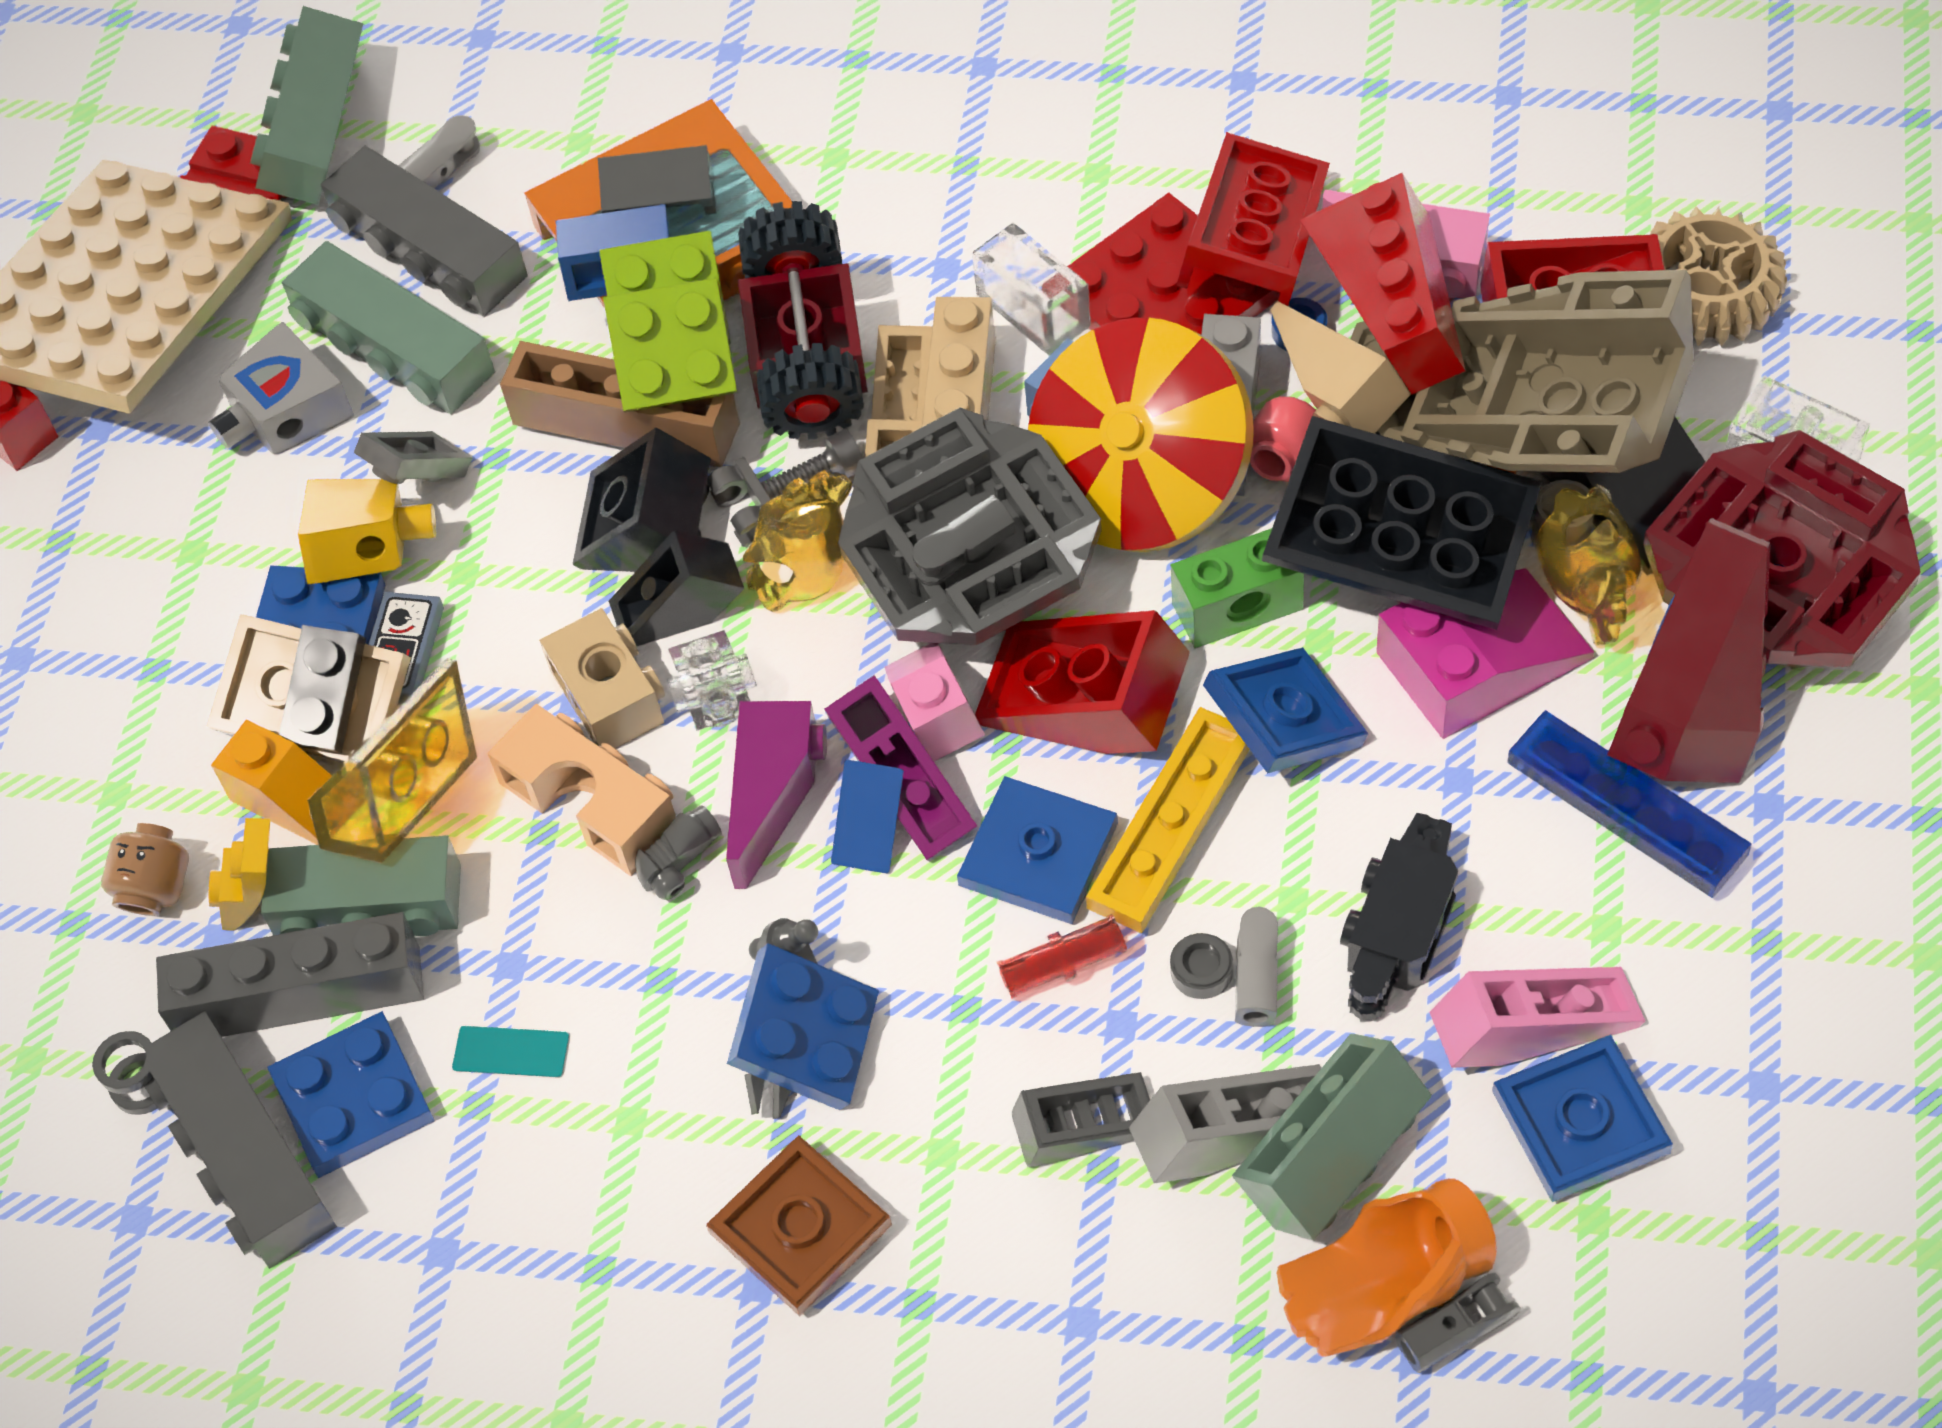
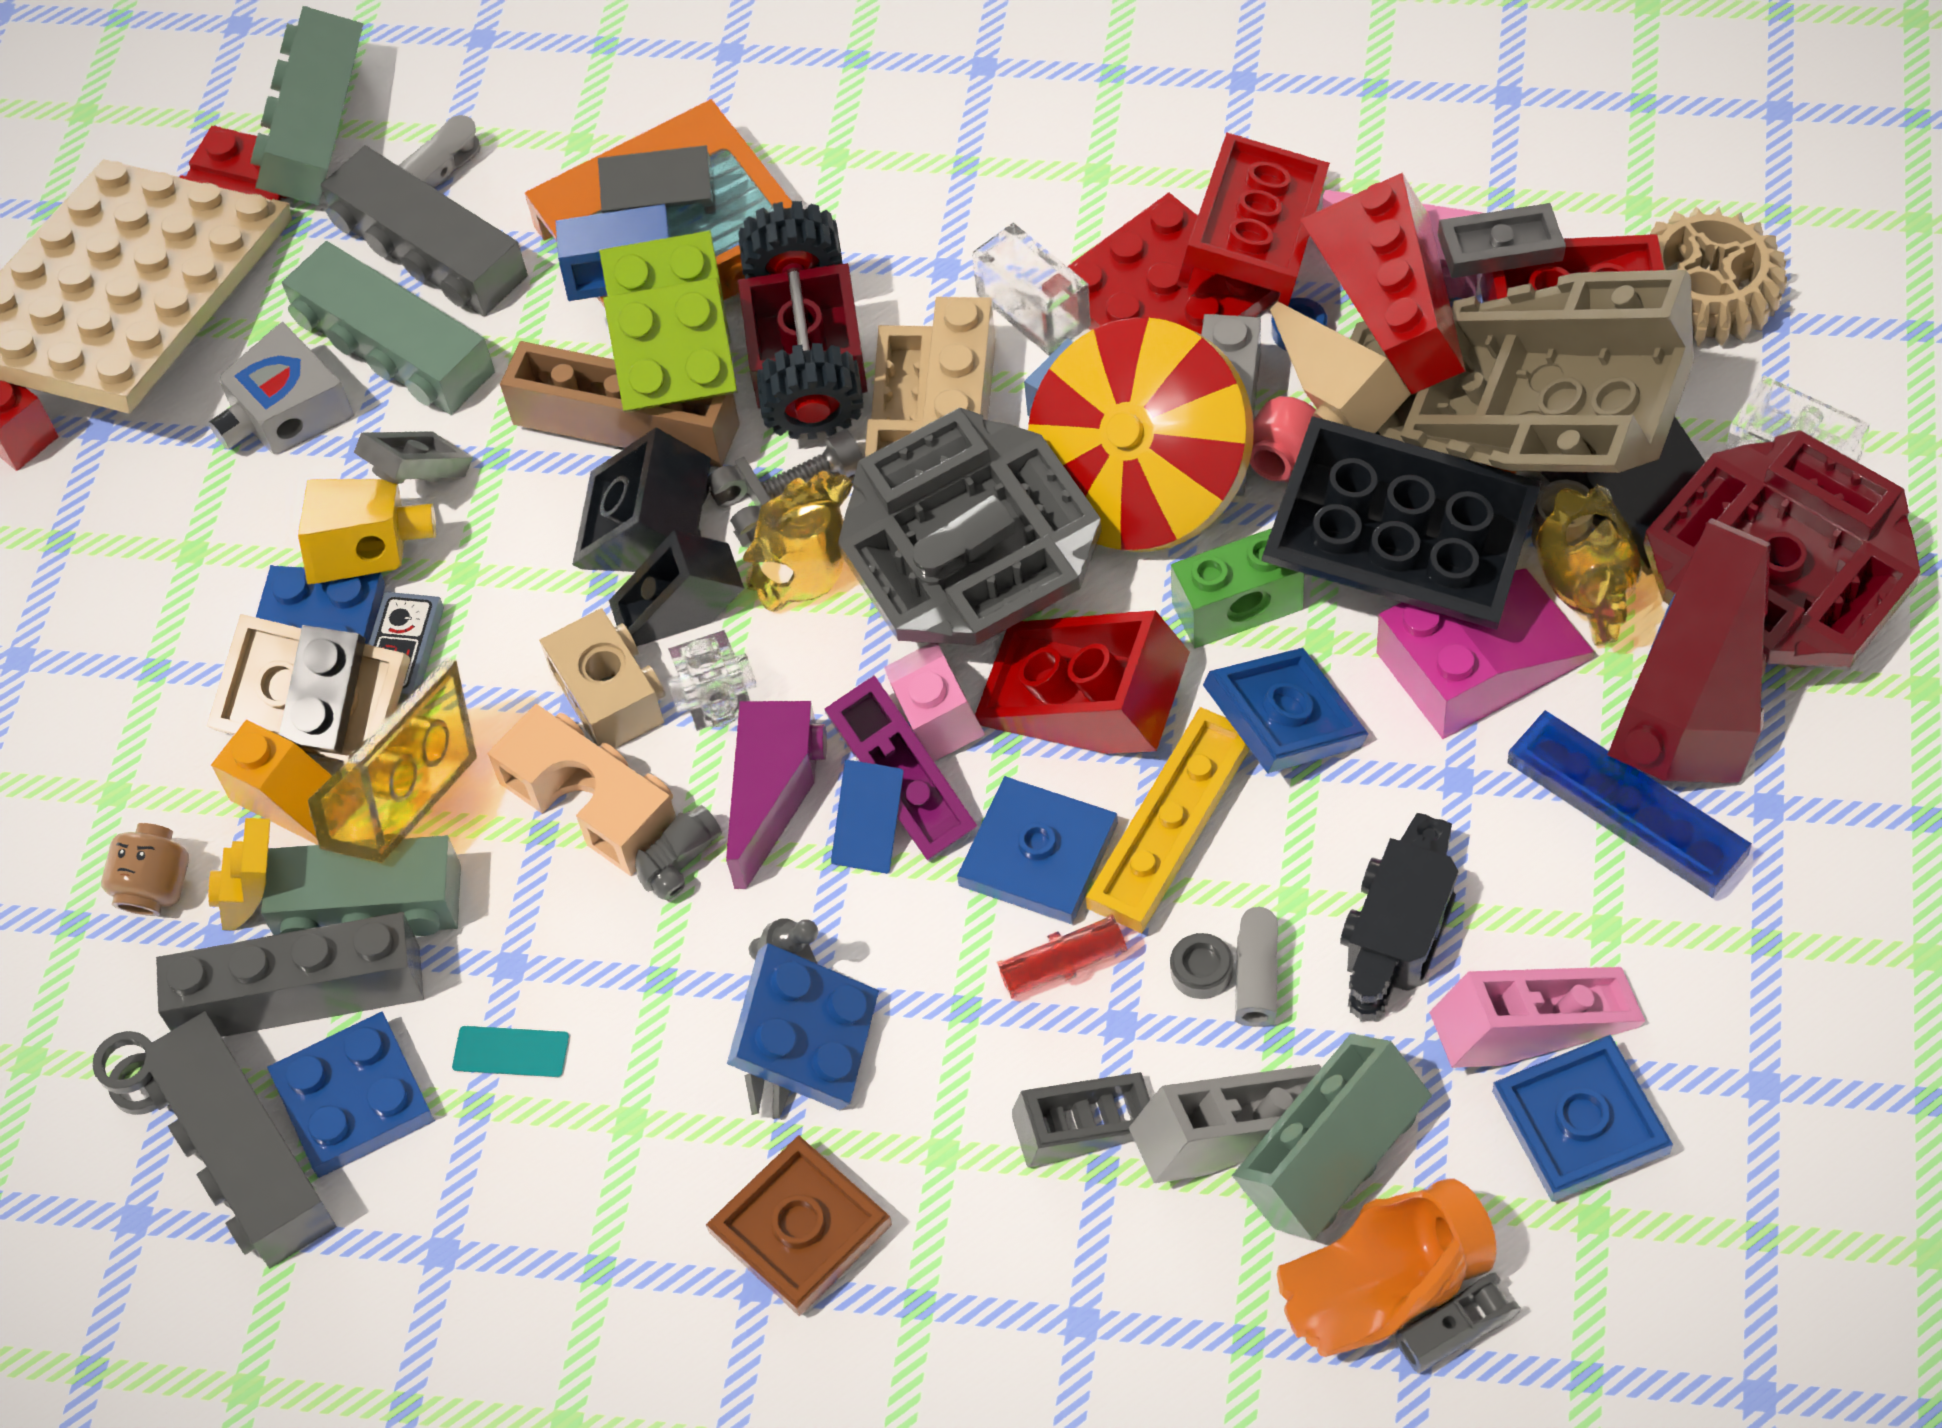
none -> flat silver plate [1437,203,1566,278]

